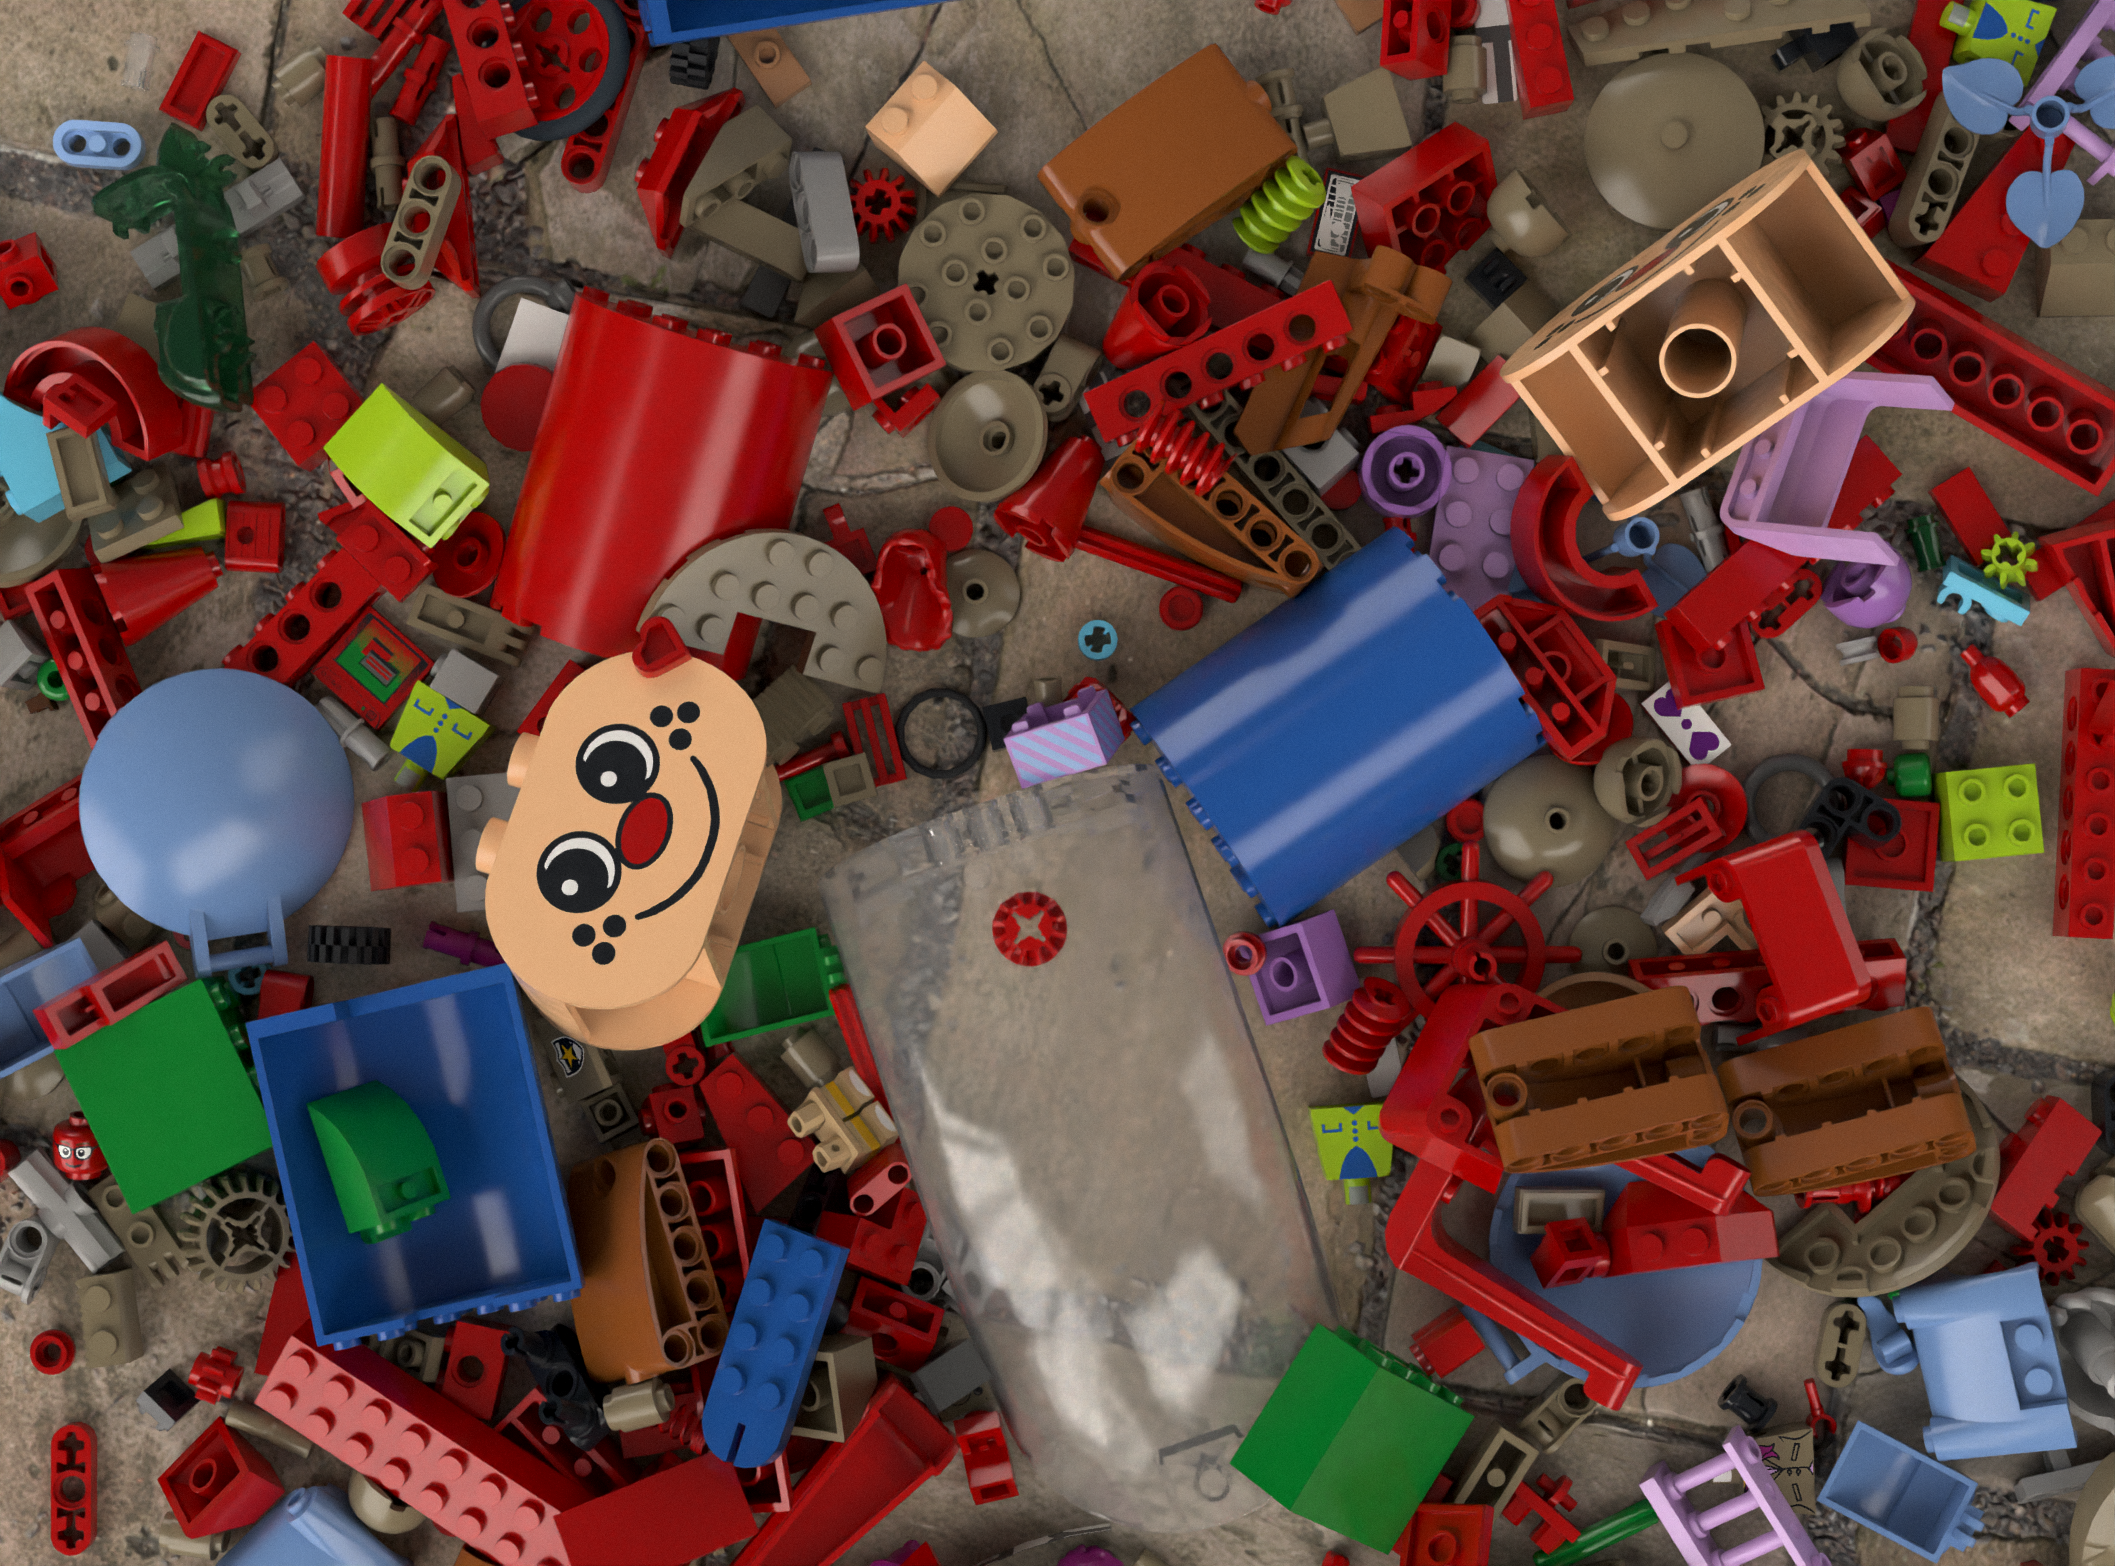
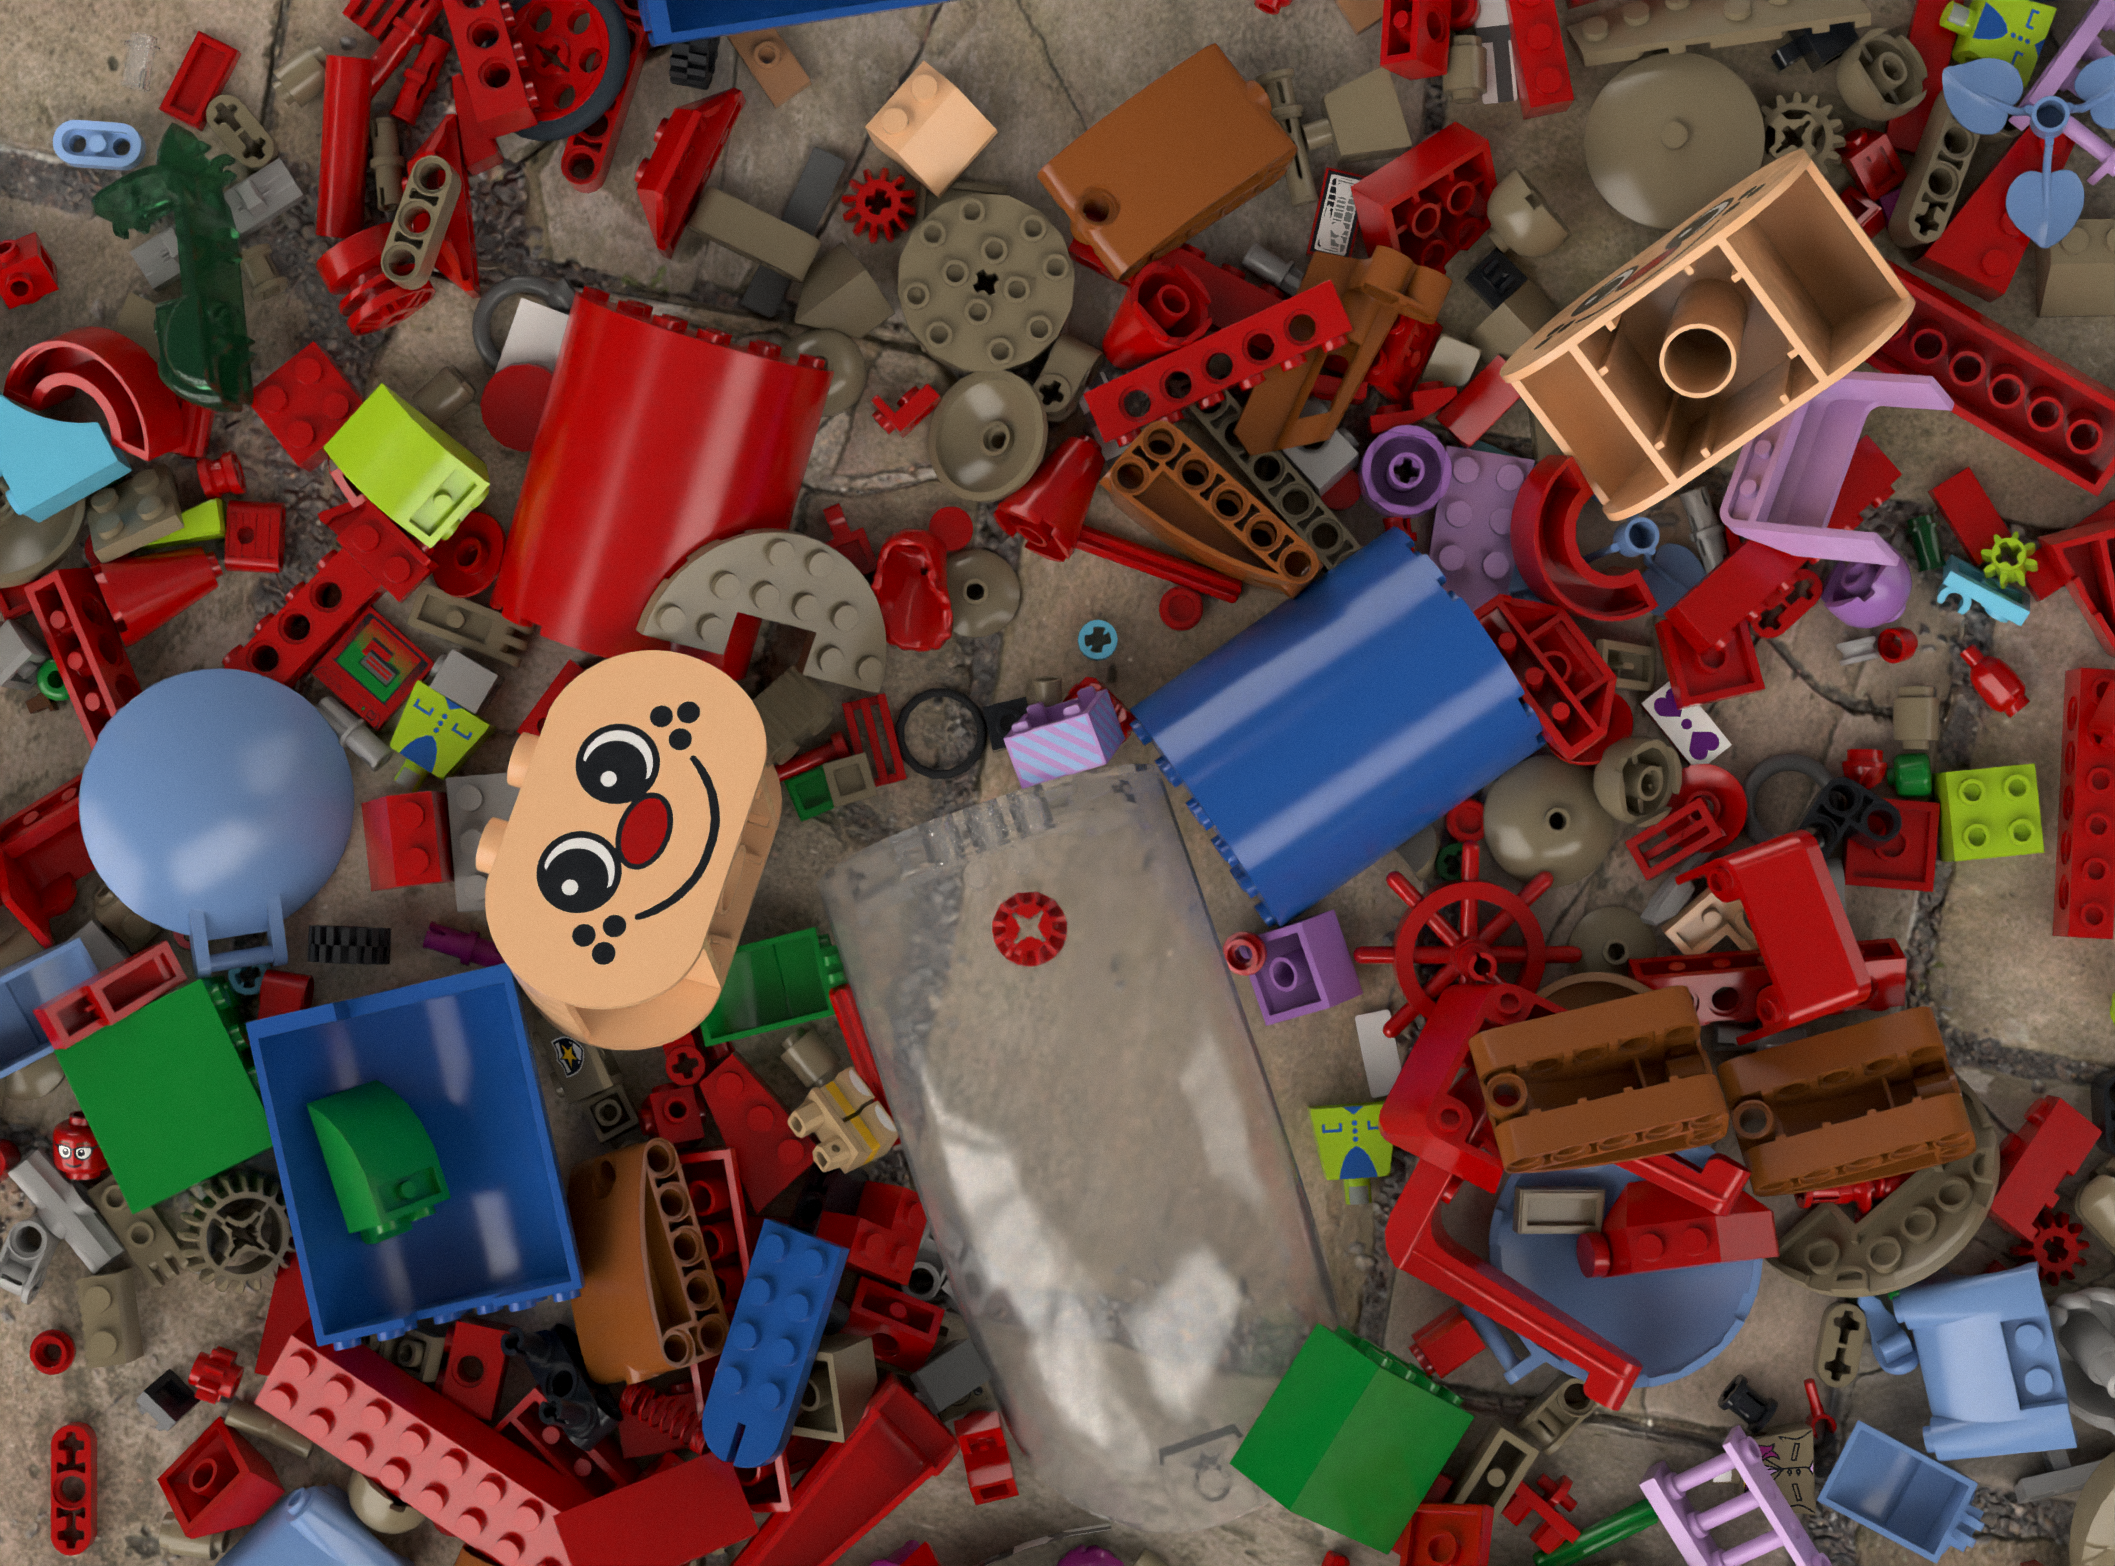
red bracket [42,373,118,439] -> none
dark tan tile [46,427,116,522] -> none
dark tan brick [603,1377,675,1433] -> none
red tile [632,616,692,678] -> none
dark tan slope [680,104,792,228] -> none
light grey beam [788,151,860,273] -> none
red brick [813,283,947,411] -> none
red piece [847,1143,912,1217] -> none
red piece [1135,399,1238,497] -> none
lime piece [1232,155,1326,254] -> none
red piece [1322,977,1409,1075] -> none
red brick [1529,1217,1603,1289] -> none

